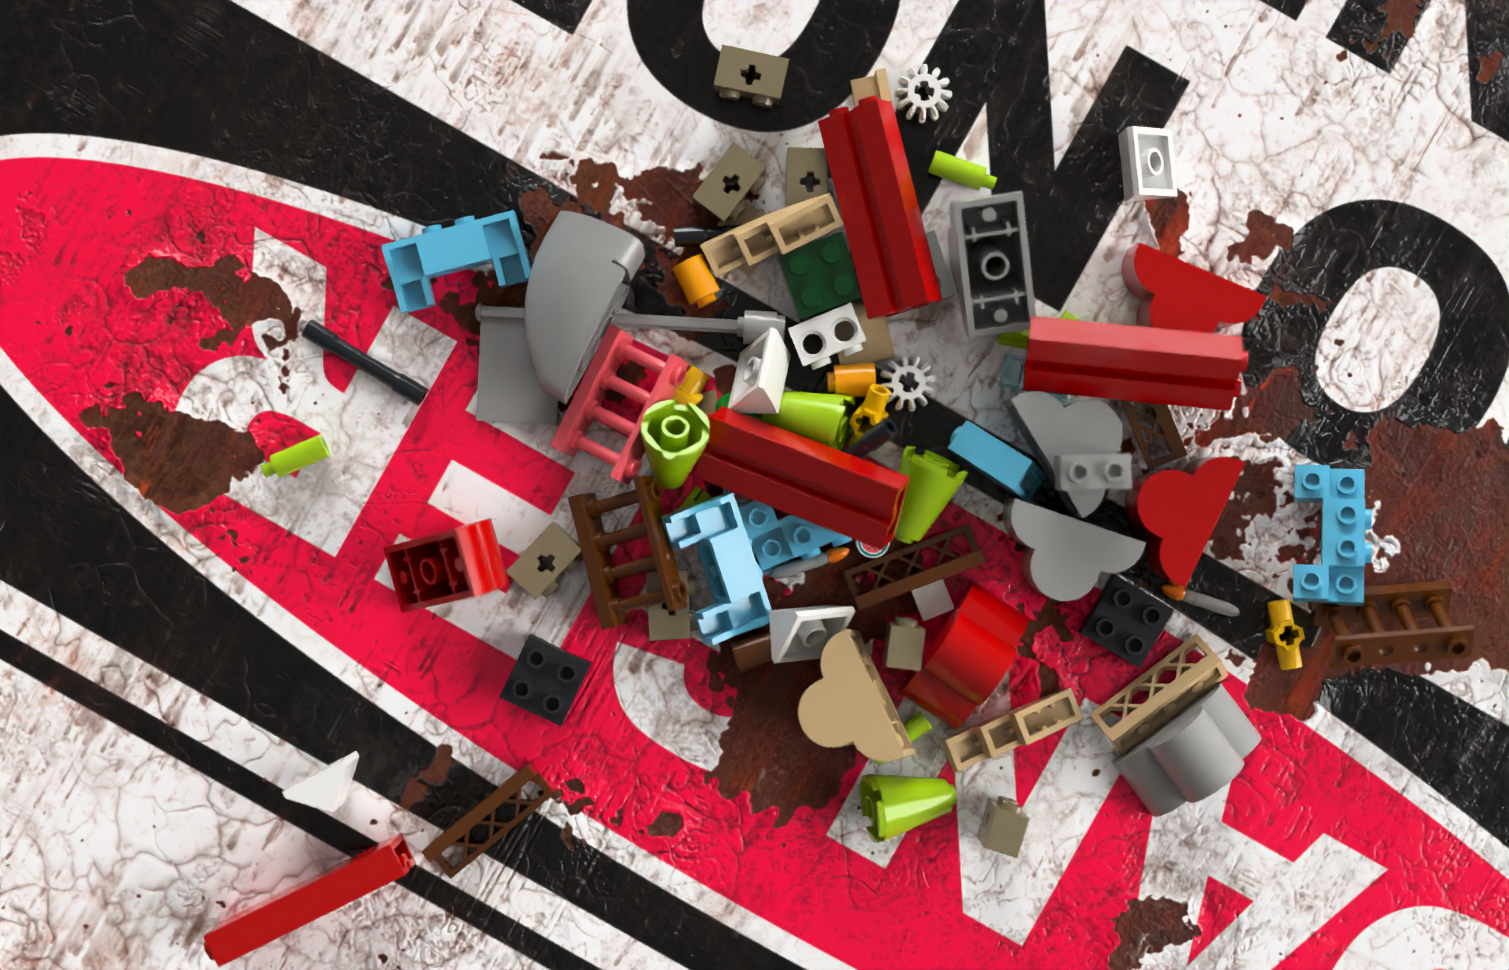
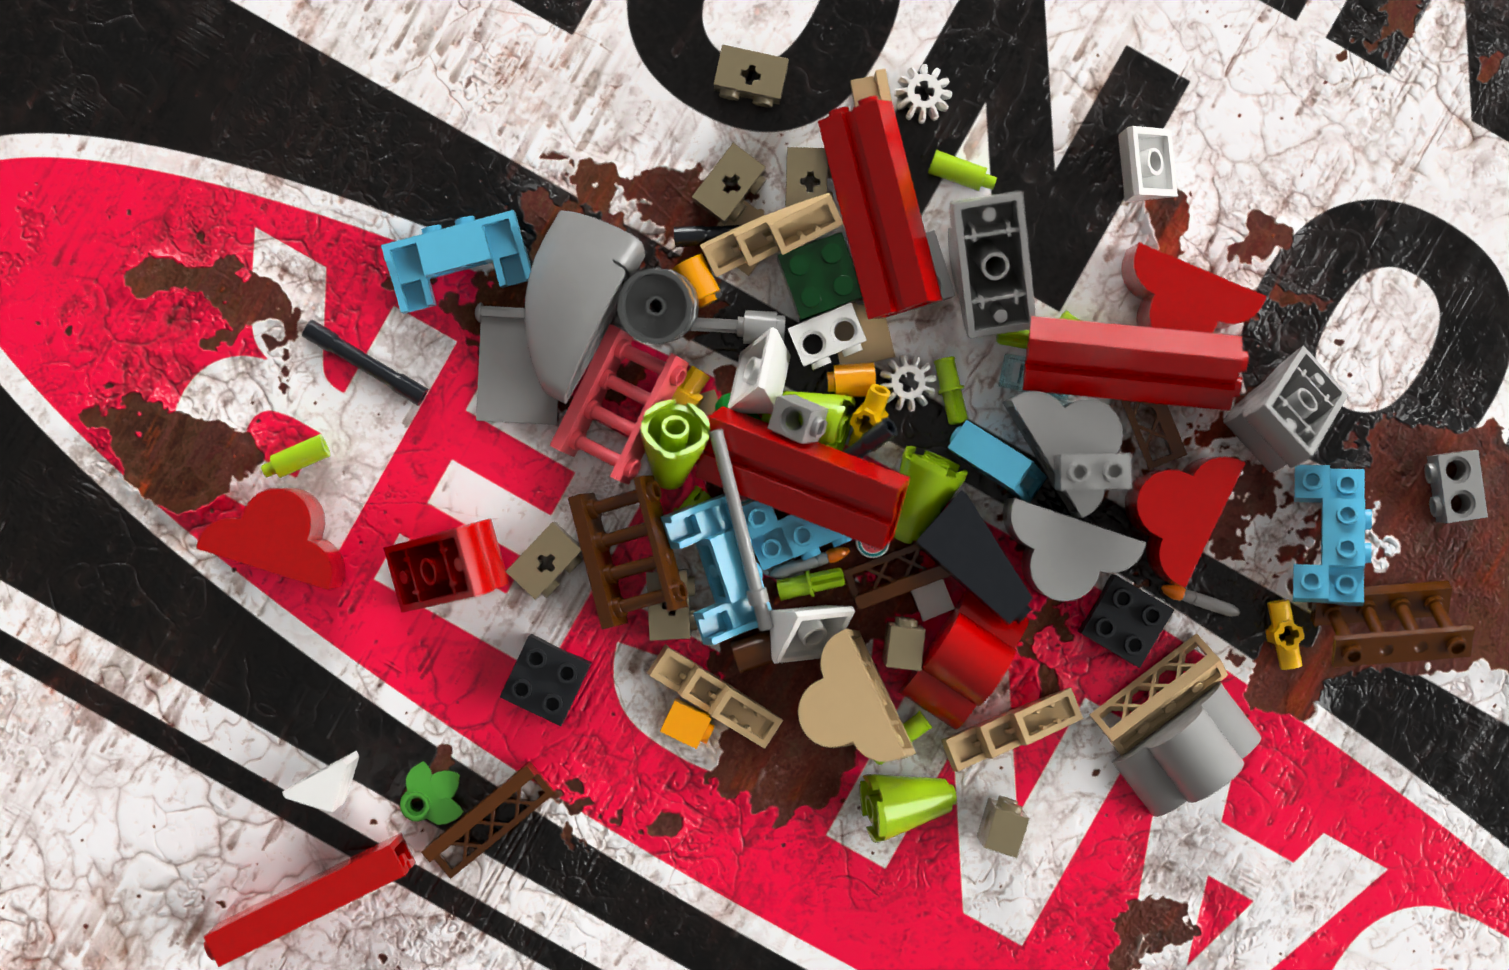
none -> red brick [196,488,345,590]
none -> bright green plate [400,761,463,825]
none -> dark grey wheel [617,268,699,344]
none -> tan slope [647,644,783,748]
none -> light orange brick [660,698,715,749]
none -> light grey bar [709,429,773,631]
none -> light grey brick [768,394,828,443]
none -> lime axle [776,567,845,601]
none -> black slope [914,490,1033,625]
none -> lime axle [933,356,968,425]
none -> light grey brick [1223,345,1348,473]
none -> light grey brick [1424,450,1488,523]

